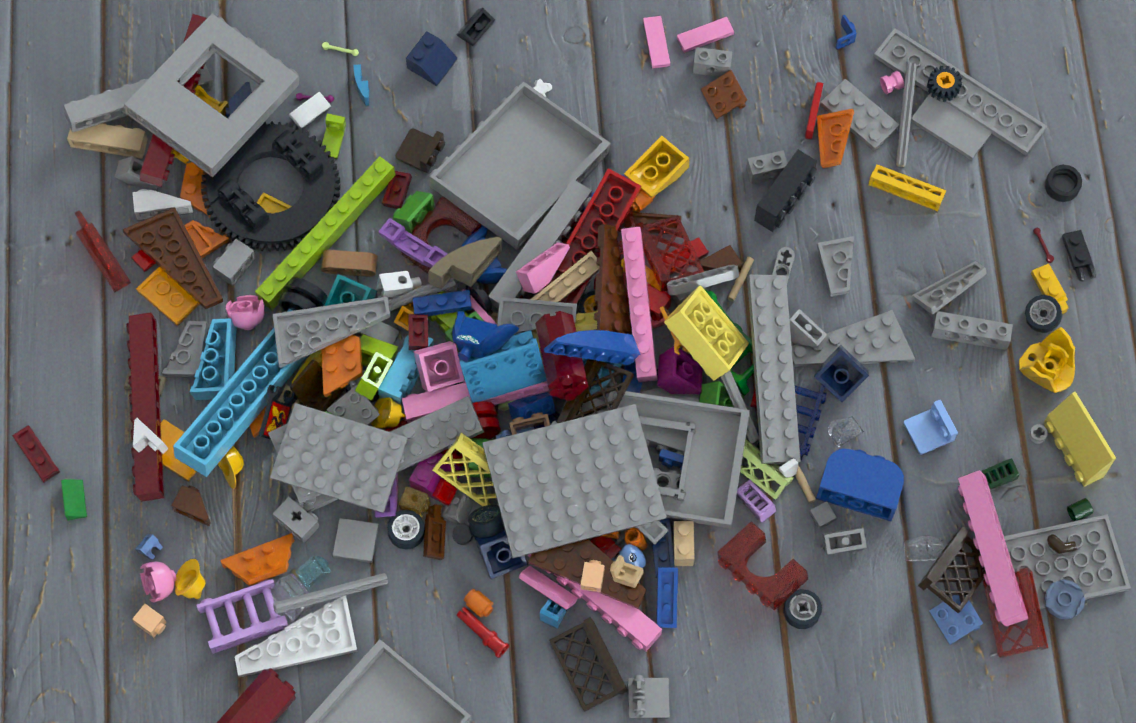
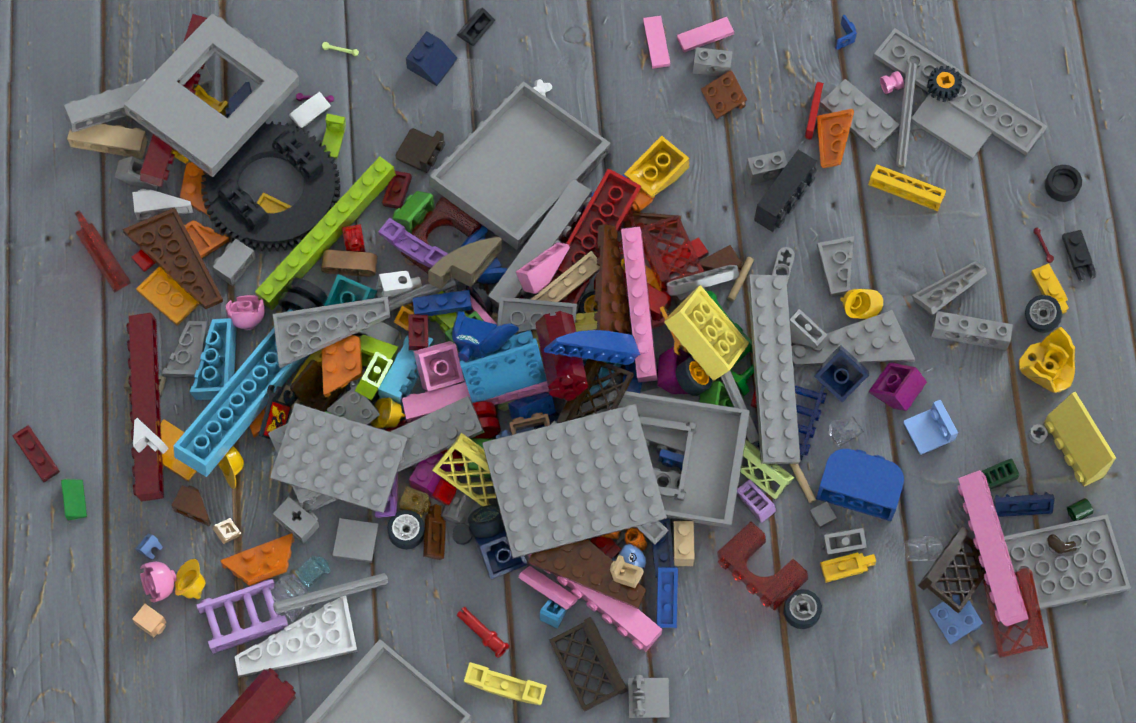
dark azure slope [353,64,369,106] -> none
orange brick [464,589,494,618] -> none
light nougat brick [581,560,605,593] -> none
white tile [779,458,798,478] -> none
sand blue tile [1044,579,1085,620] -> none
none -> tan tile [213,518,241,544]
none -> red brick [342,224,365,252]
none -> light yellow slope [464,662,547,705]
none -> black wheel [676,357,712,396]
none -> yellow hinge [820,552,876,583]
none -> yellow piece [840,289,883,319]
none -> magenta slope [869,362,927,411]
none -> dark blue plate [994,492,1055,517]

